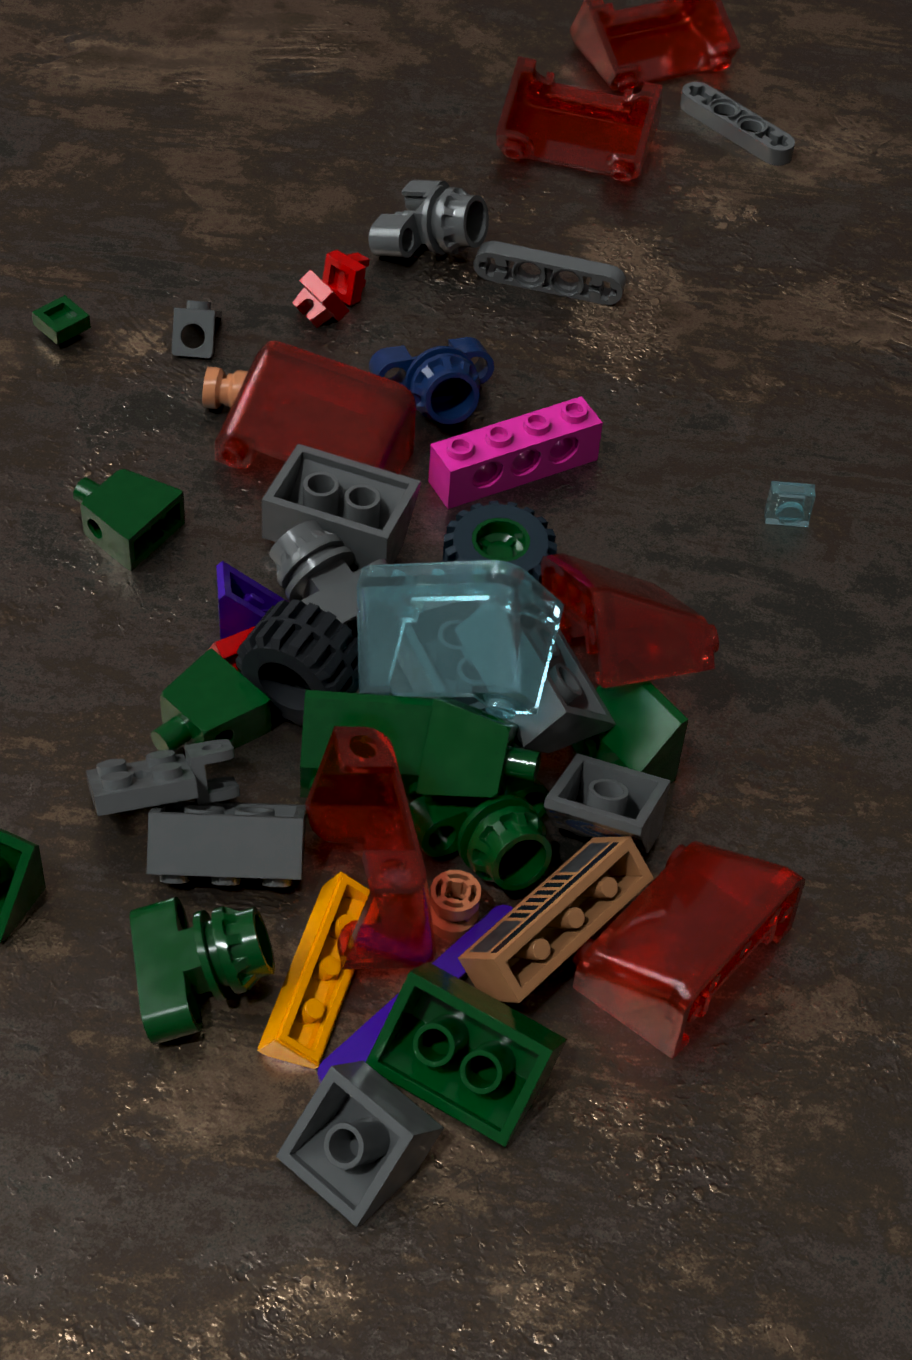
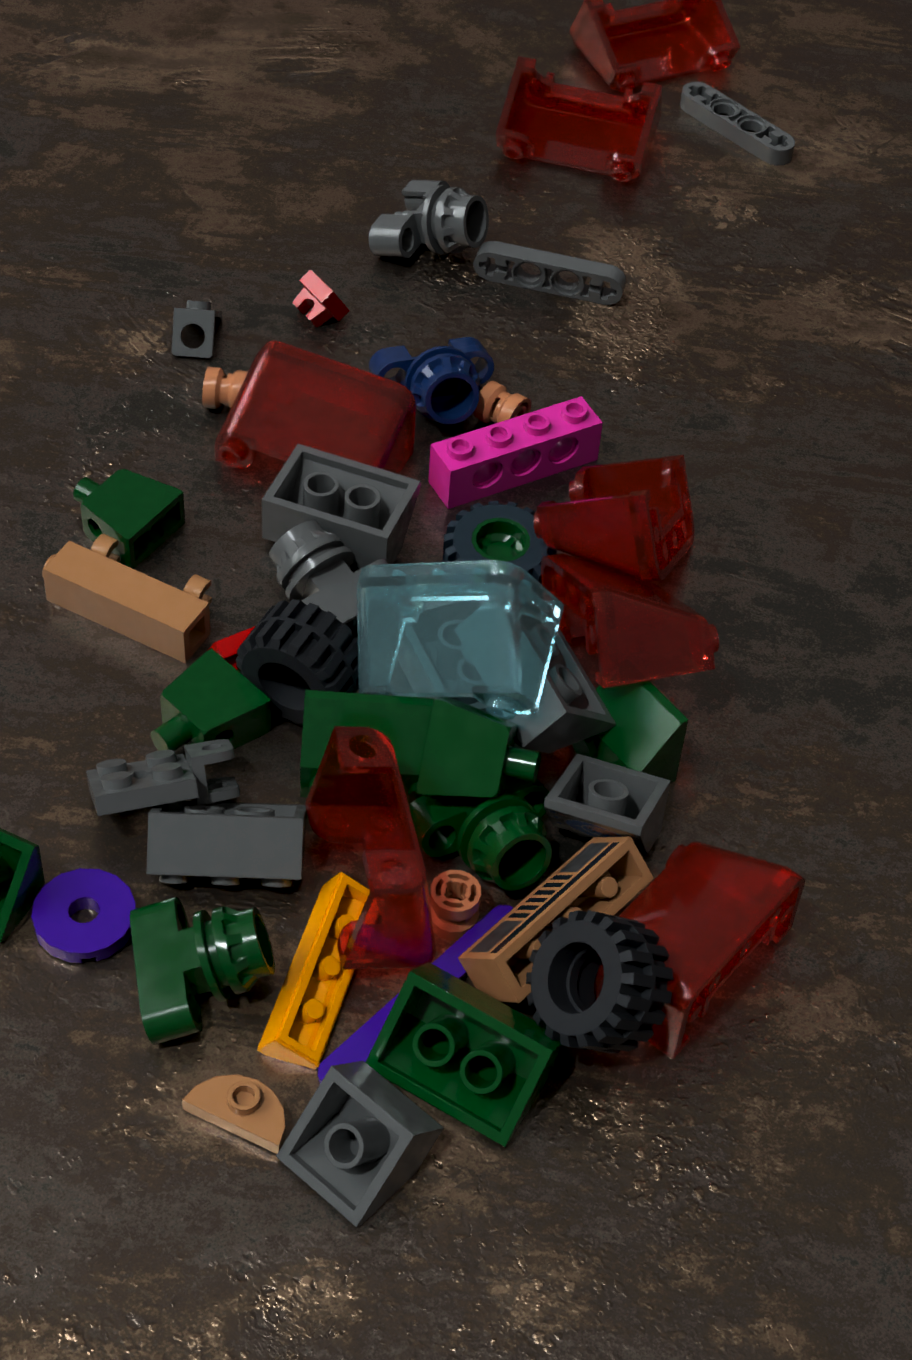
dark green plate [32,295,91,345] -> none
dark purple slope [216,561,289,640] -> none
red tile [322,249,370,306] -> none
clear light blue plate [764,481,816,527] -> none
none -> dark purple tile [31,868,136,963]
none -> medium nougat brick [42,533,212,663]
none -> medium nougat plate [182,1074,286,1154]
none -> nougat wheel [473,380,531,424]
none -> black tyre [526,910,673,1053]
none -> clear red windscreen [533,455,694,582]

